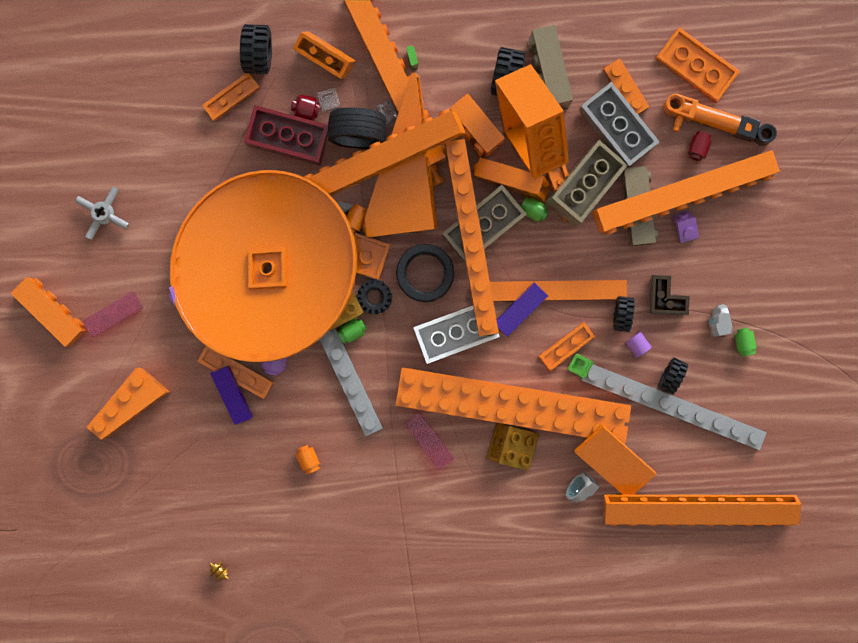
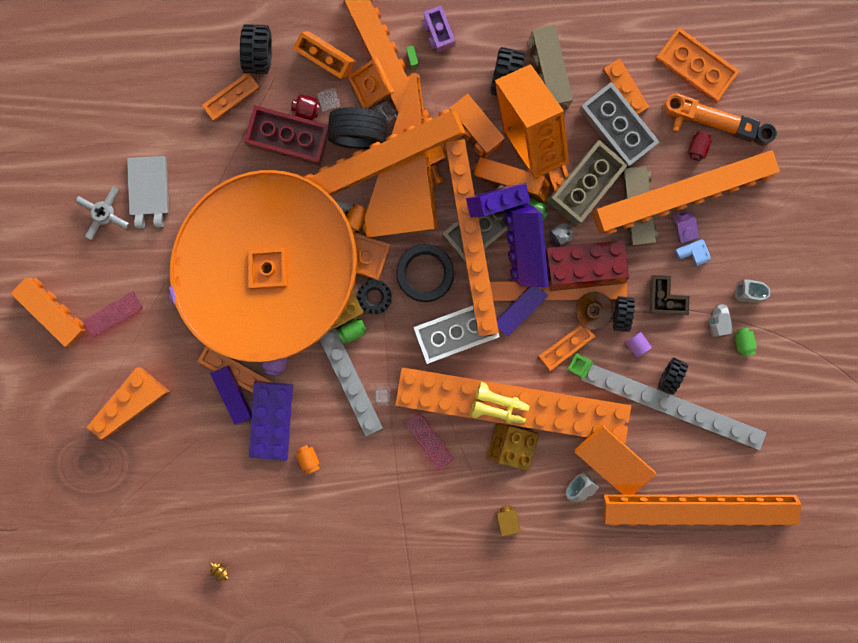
none -> light grey tile [127,156,169,229]
none -> dark purple plate [249,381,294,461]
none -> orange tile [348,58,394,109]
none -> clear brick [374,386,391,406]
none -> medium lavender brick [421,5,455,53]
none -> dark purple brick [466,183,530,218]
none -> light yellow piece [470,382,530,424]
none -> pearl gold brick [496,505,521,537]
none -> dark purple slope [504,203,549,287]
none -> dark red brick [546,240,629,291]
none -> light grey rock [550,223,574,247]
none -> reddish brown dish [576,292,613,330]
none -> light blue piece [675,239,711,267]
none -> light grey rock [735,280,770,303]

